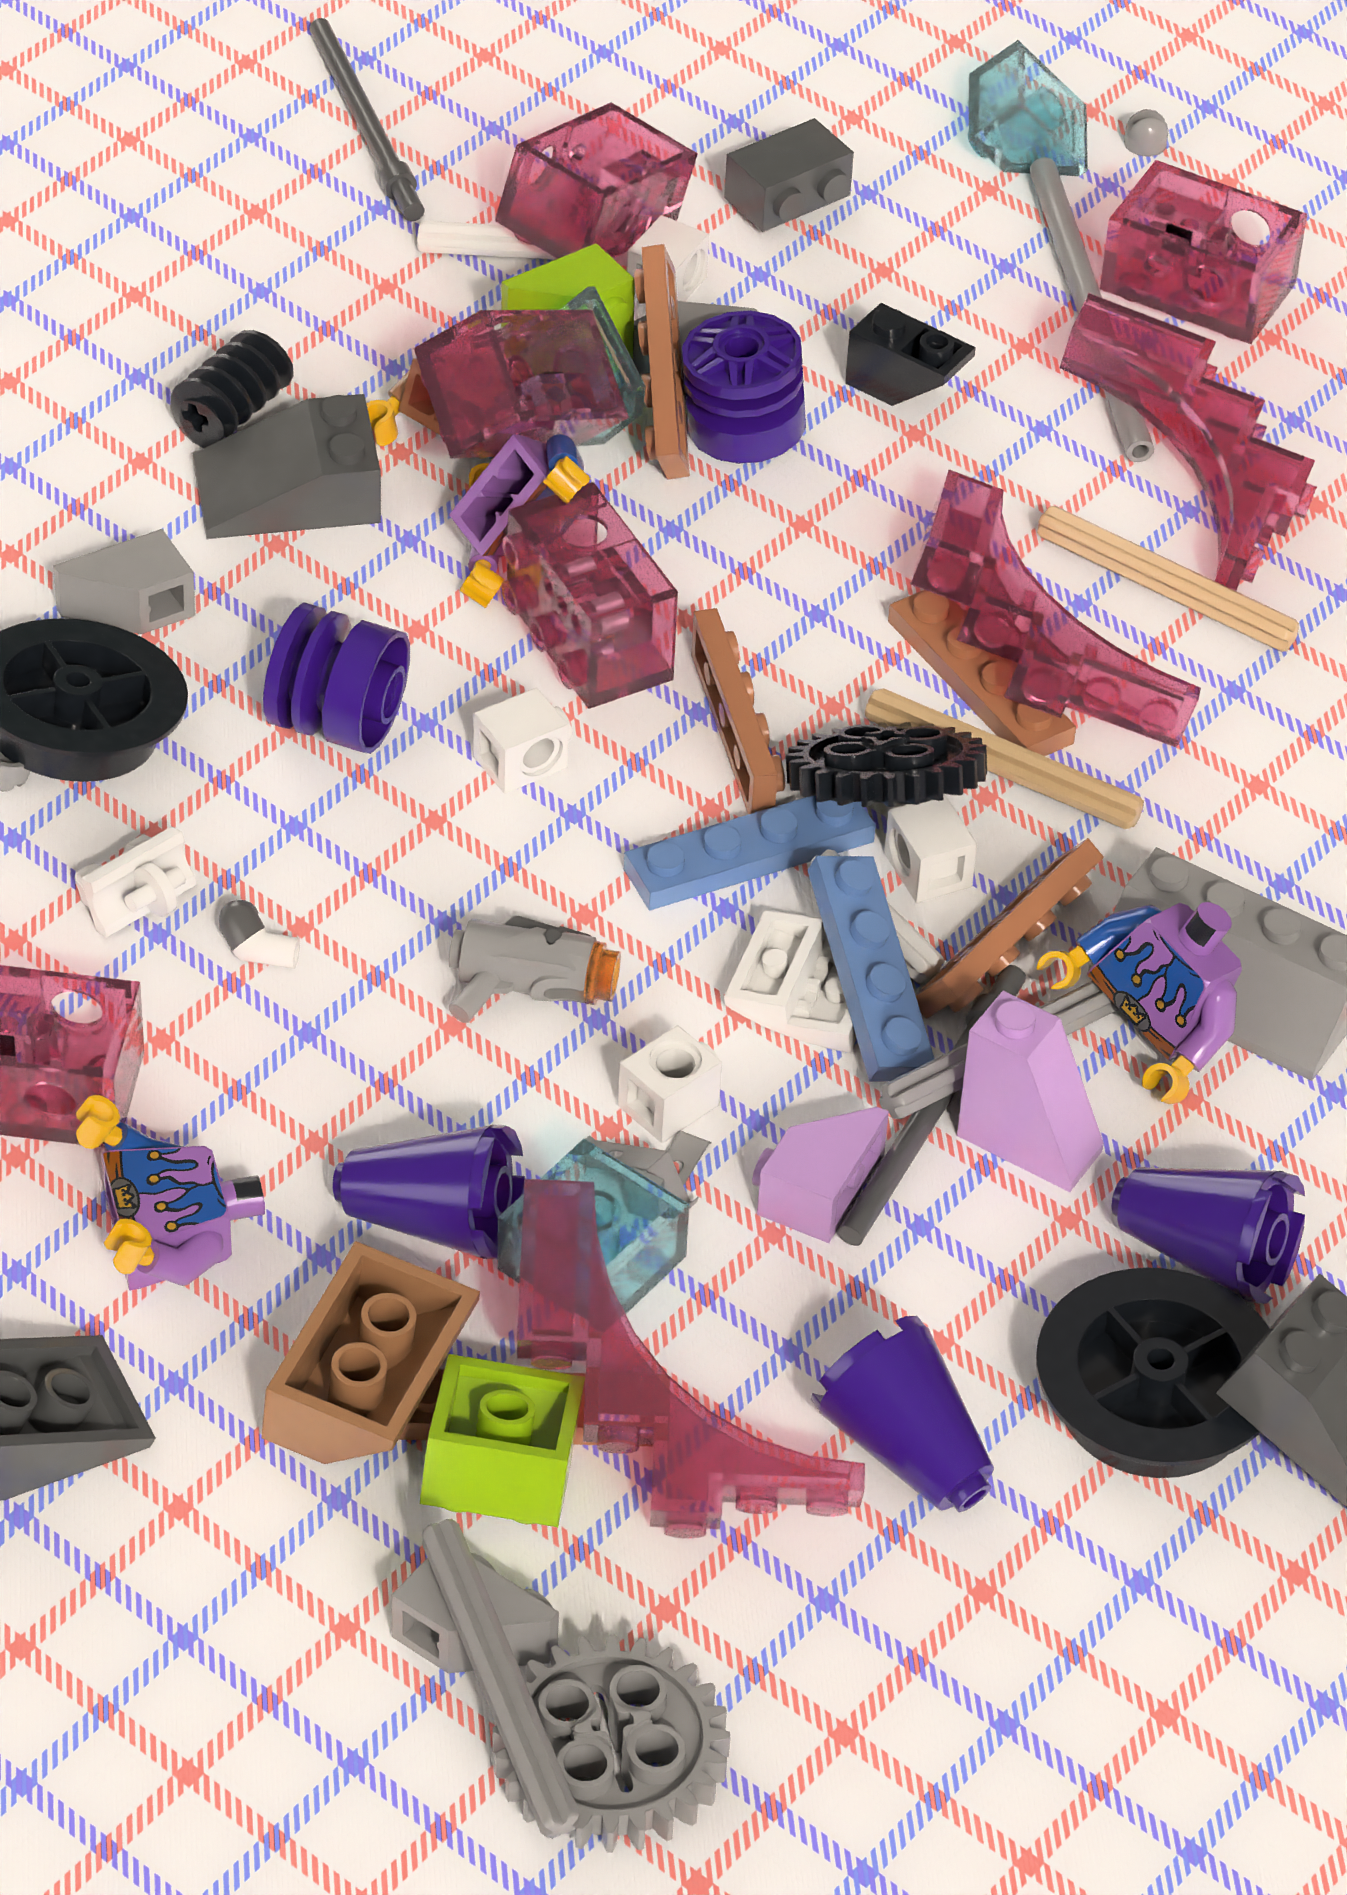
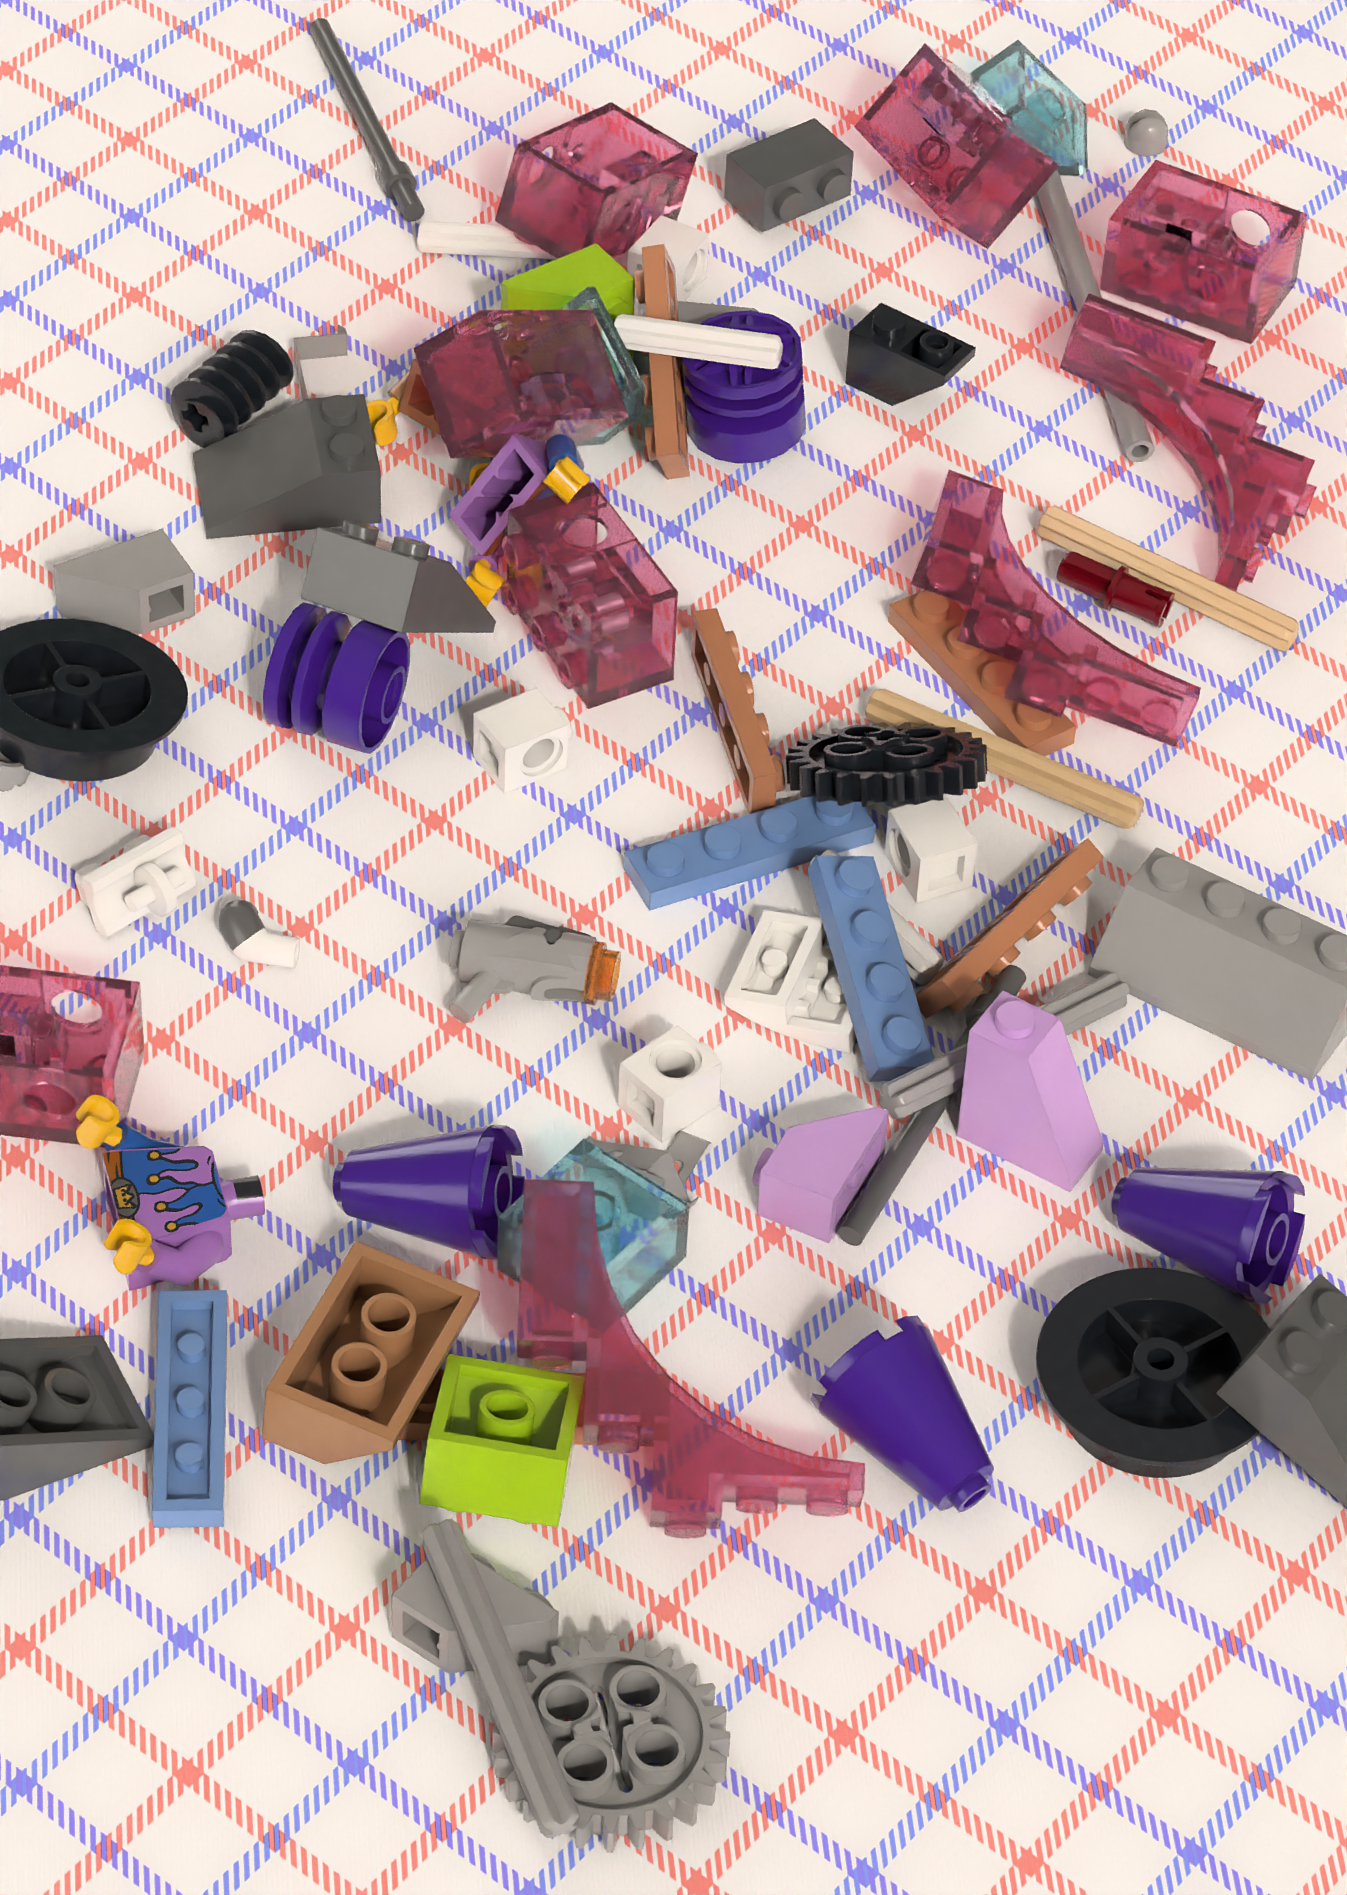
torso [1037,902,1242,1104] -> none
none -> medium blue plate [152,1290,228,1528]
none -> light grey piece [294,325,347,400]
none -> slope [300,520,496,633]
none -> white axle [612,314,783,370]
none -> clear pink piece [854,43,1060,249]
none -> dark red axle [1056,551,1175,628]

